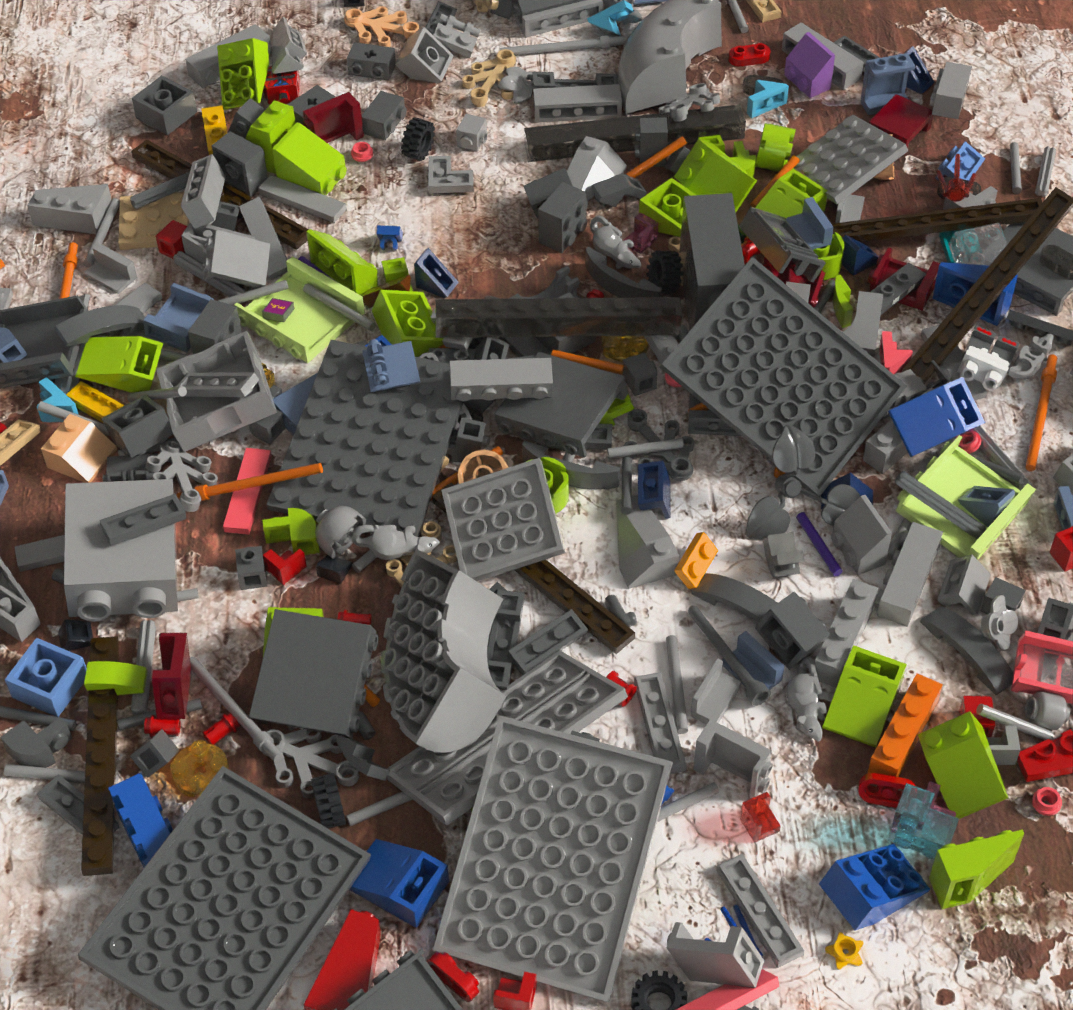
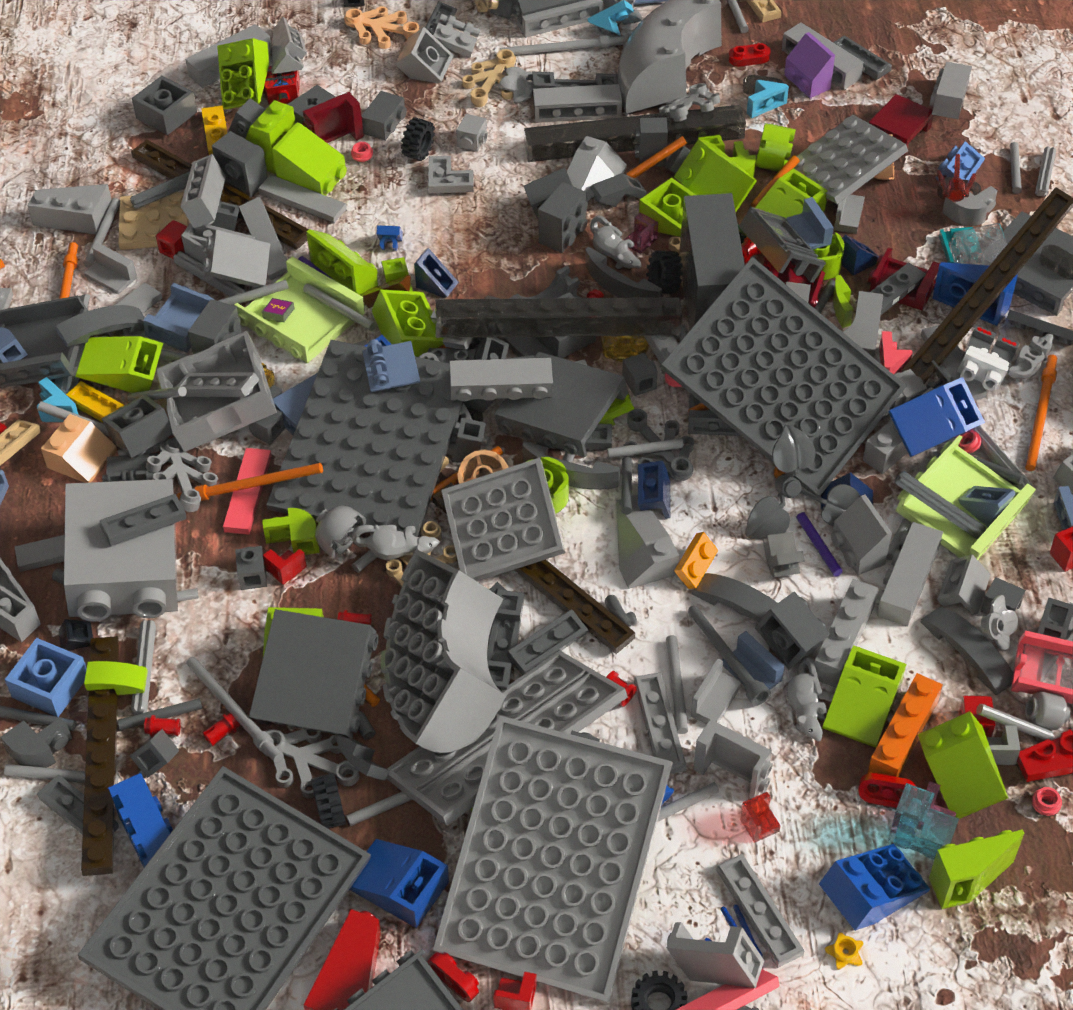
dark red panel [152,633,192,719] -> none
clear yellow plate [170,740,229,797] -> none
black slope [316,555,352,584] -> none
dark grey brick [347,42,396,81] -> none
orange bar [551,350,624,375] -> none
dark brown plate [832,198,1043,242] -> none
sand blue panel [860,53,915,115] -> none
dark blue slope [903,46,935,94] -> none

